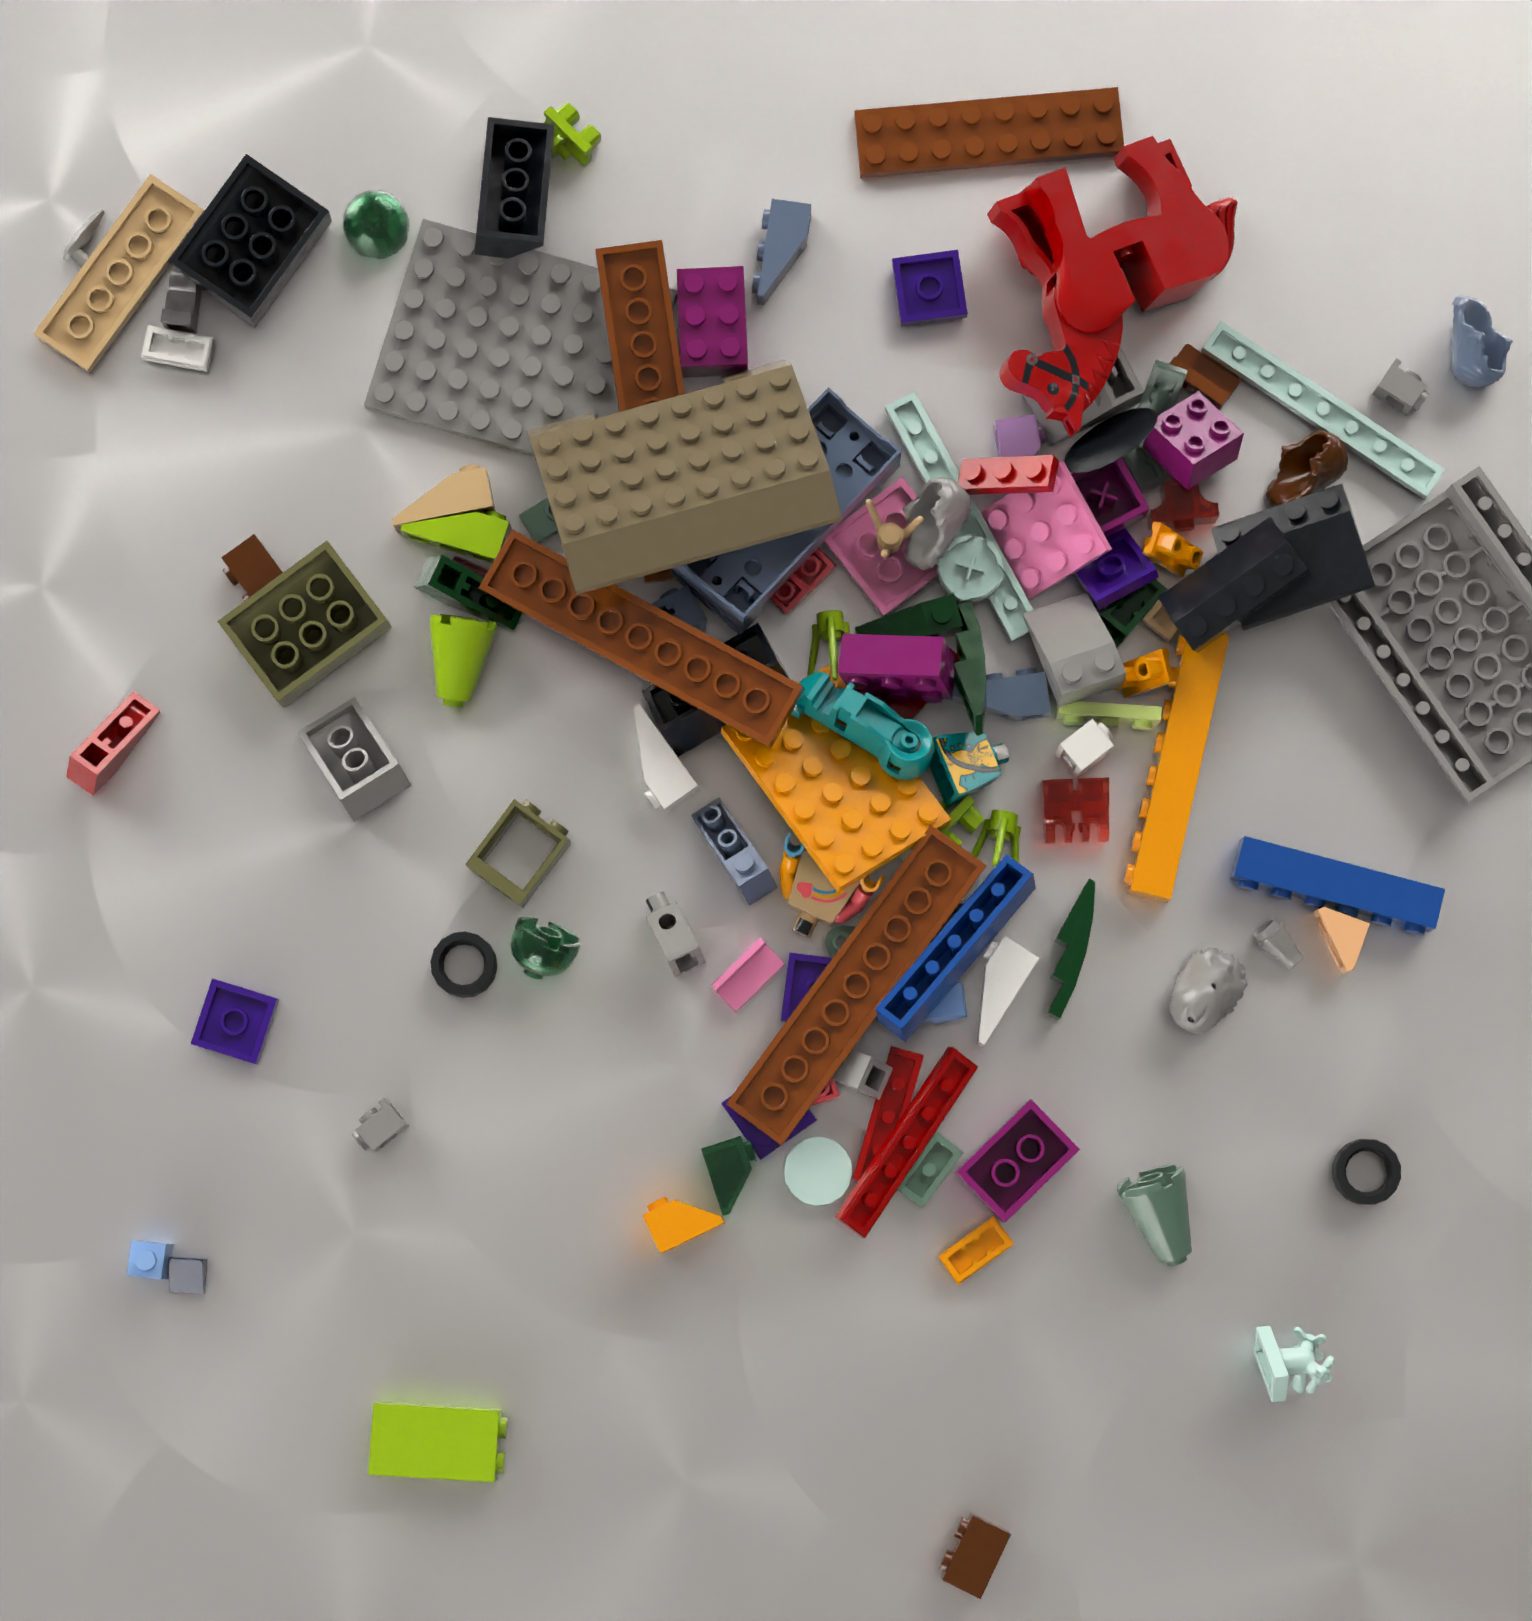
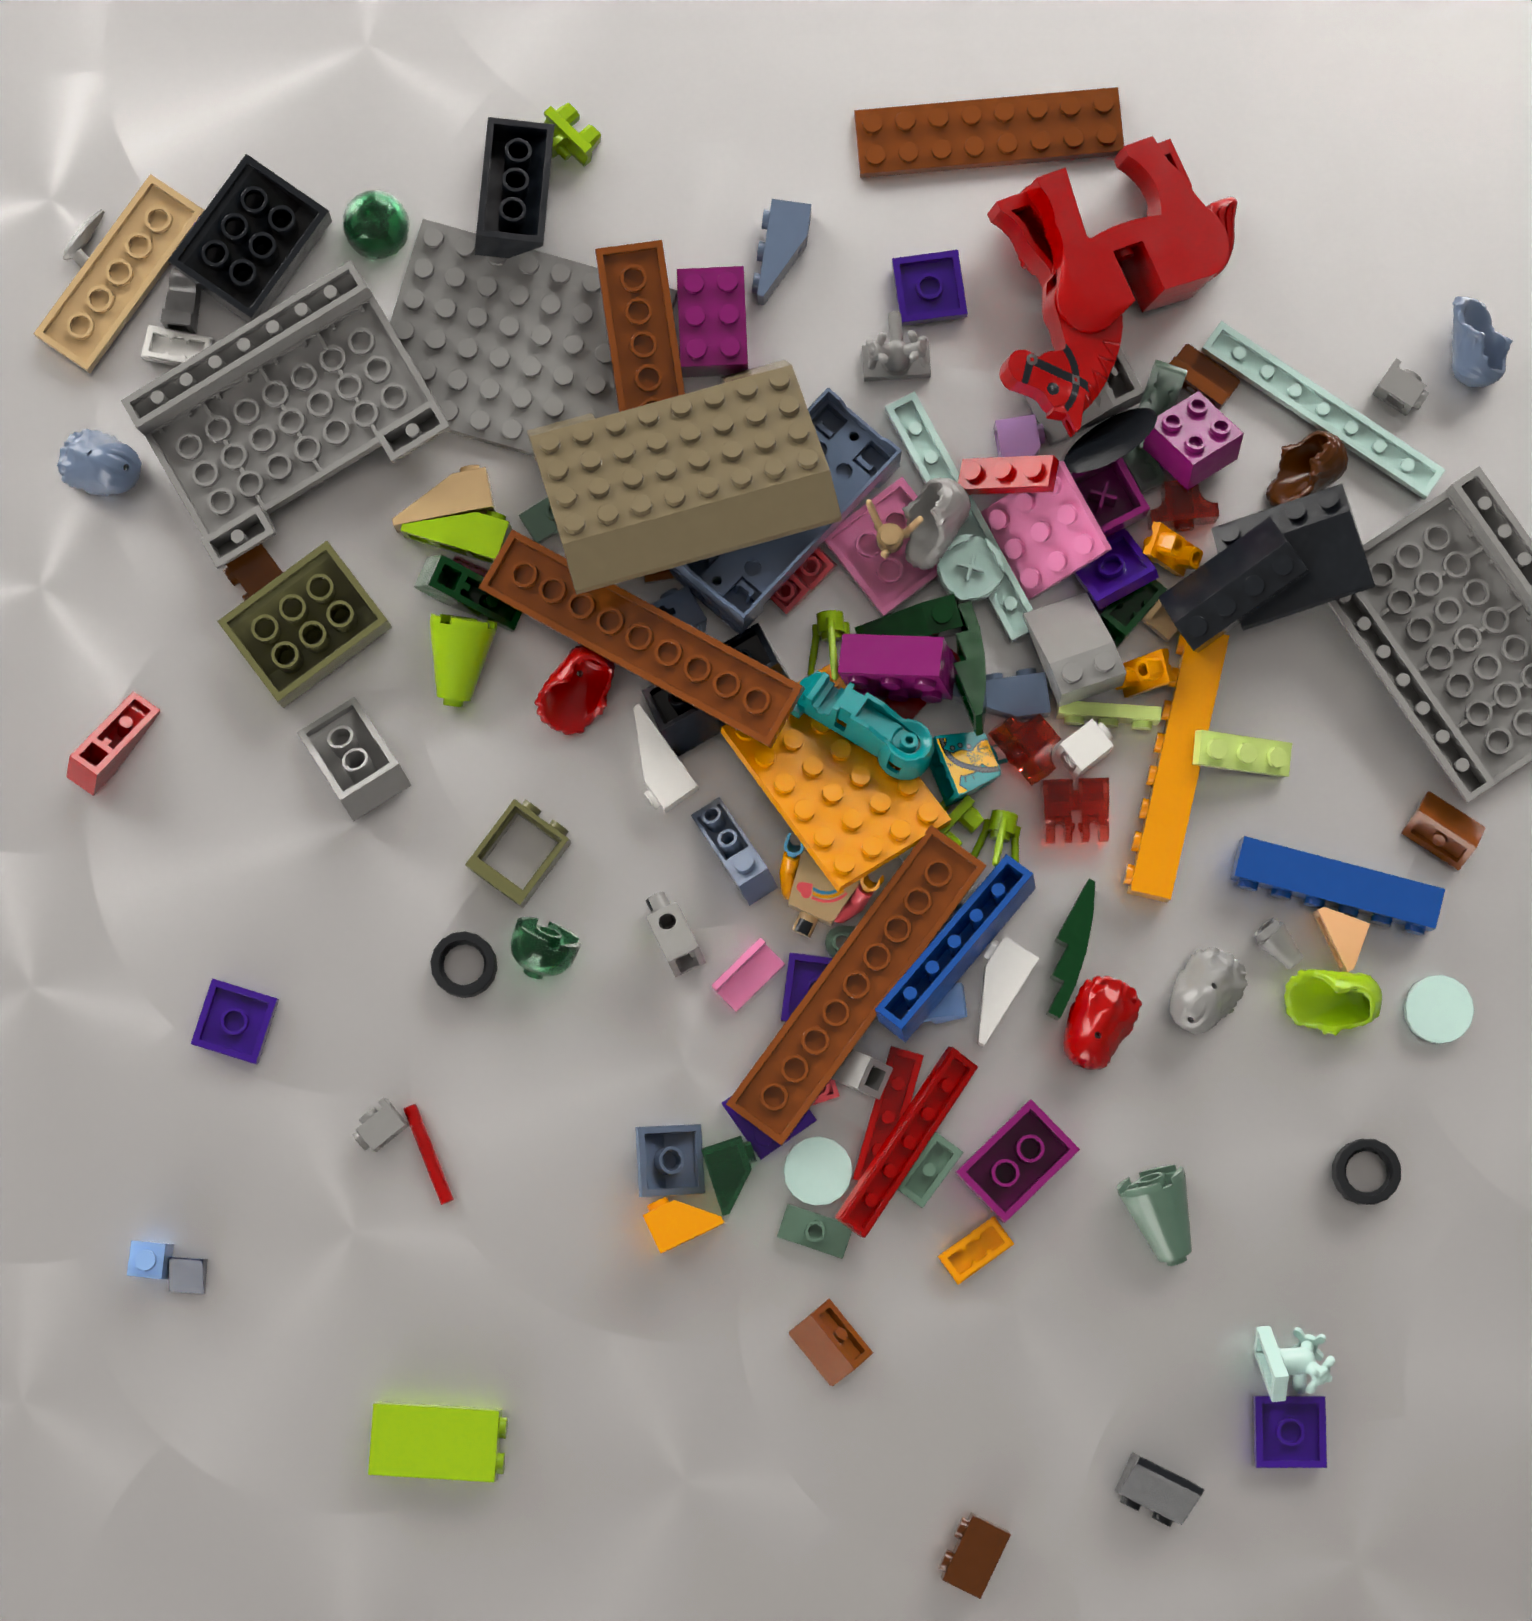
none -> sand blue piece [57,429,142,496]
none -> light grey slope [121,260,451,569]
none -> red bar [403,1104,454,1205]
none -> red piece [534,645,615,735]
none -> sand blue slope [635,1124,705,1197]
none -> sand green plate [777,1204,852,1259]
none -> dark orange panel [789,1298,873,1386]
none -> light grey piece [862,311,931,381]
none -> clear red brick [988,713,1061,786]
none -> red piece [1063,976,1142,1070]
none -> slope [1115,1452,1204,1527]
none -> yellowish green plate [1192,730,1292,777]
none -> dark purple plate [1253,1396,1327,1468]
none -> lime piece [1284,969,1382,1036]
none -> dark orange panel [1401,791,1485,871]
none -> light aqua tile [1403,975,1474,1044]

